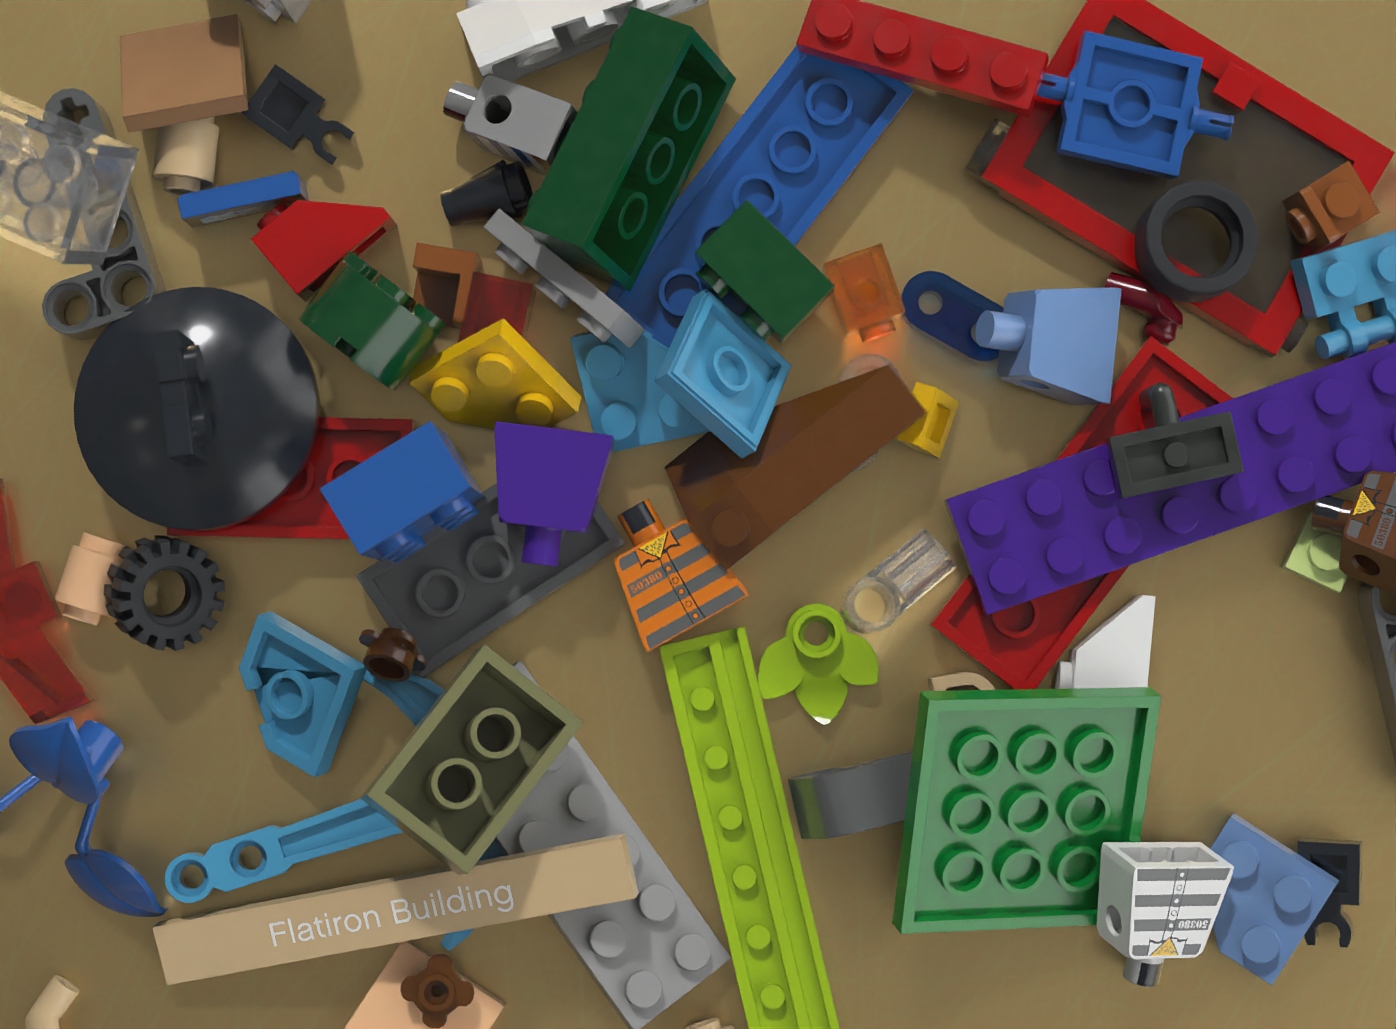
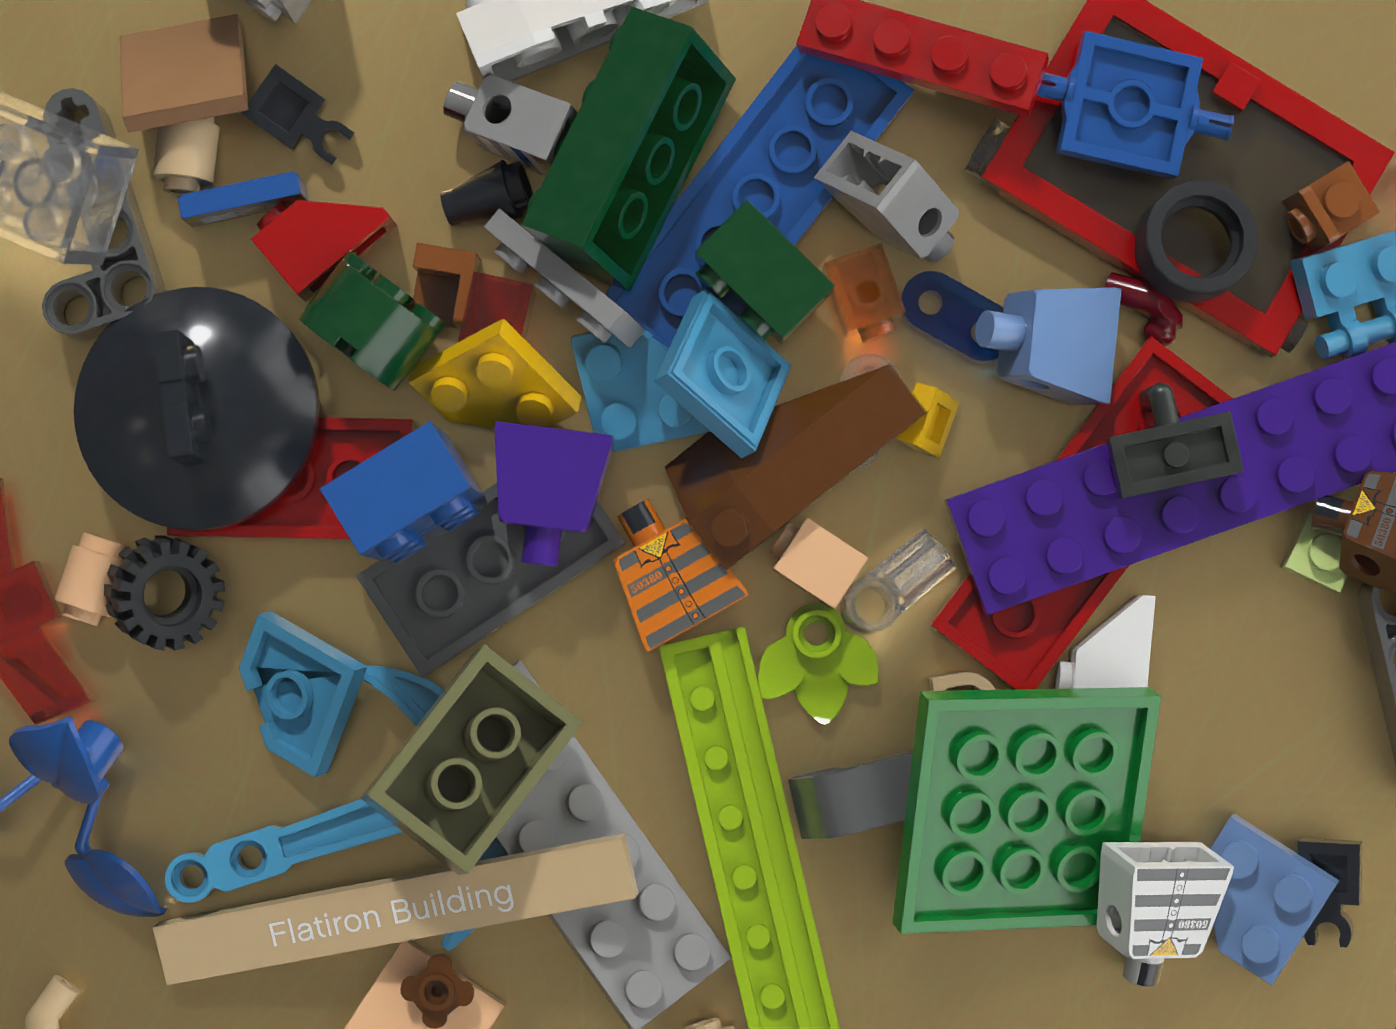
reddish brown plate [359,627,427,682] -> none
none -> light nougat brick [769,518,868,609]
none -> light grey torso [814,131,959,261]

